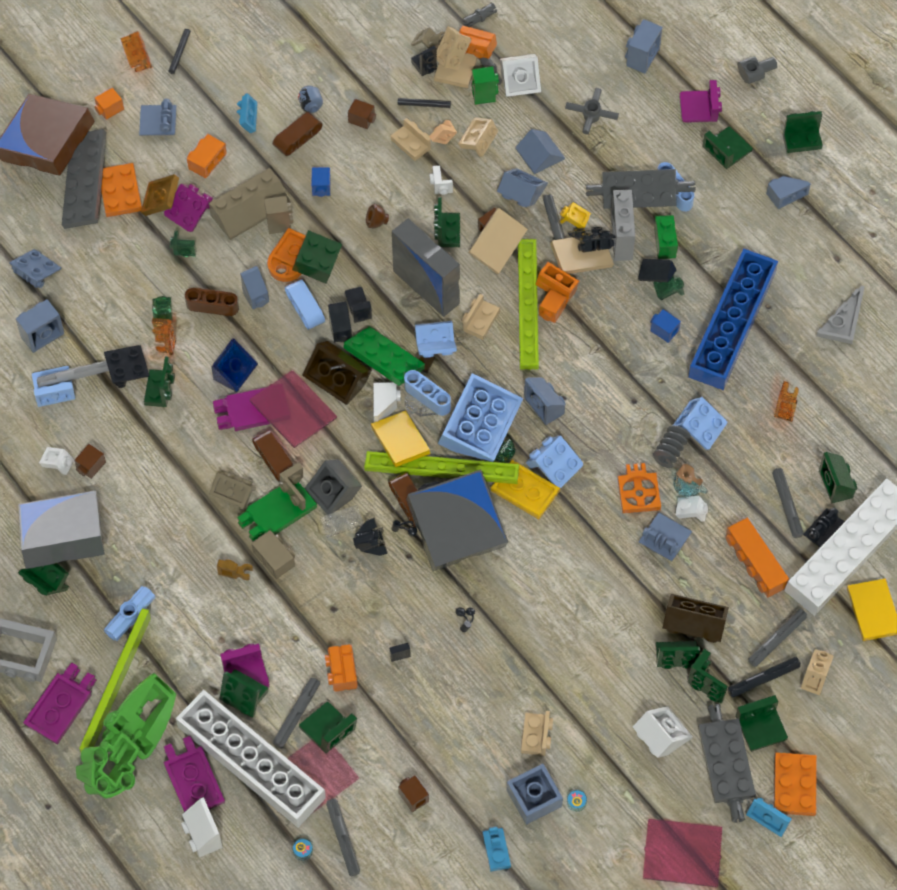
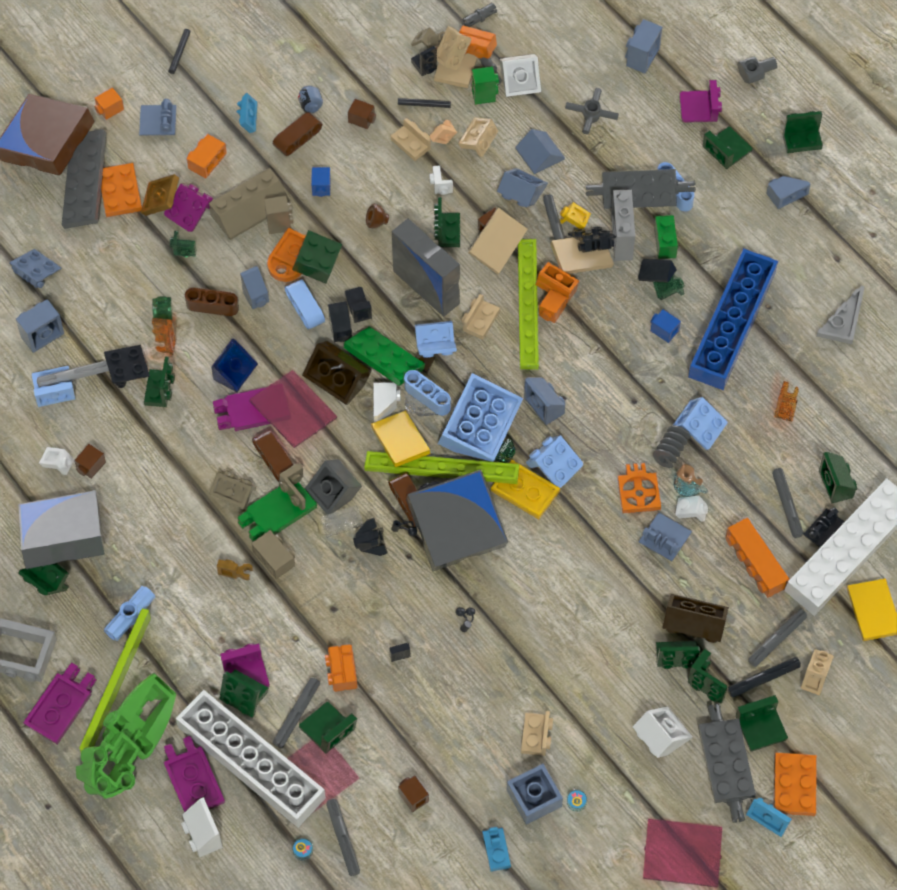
clear orange hinge [120,31,153,72] -> none

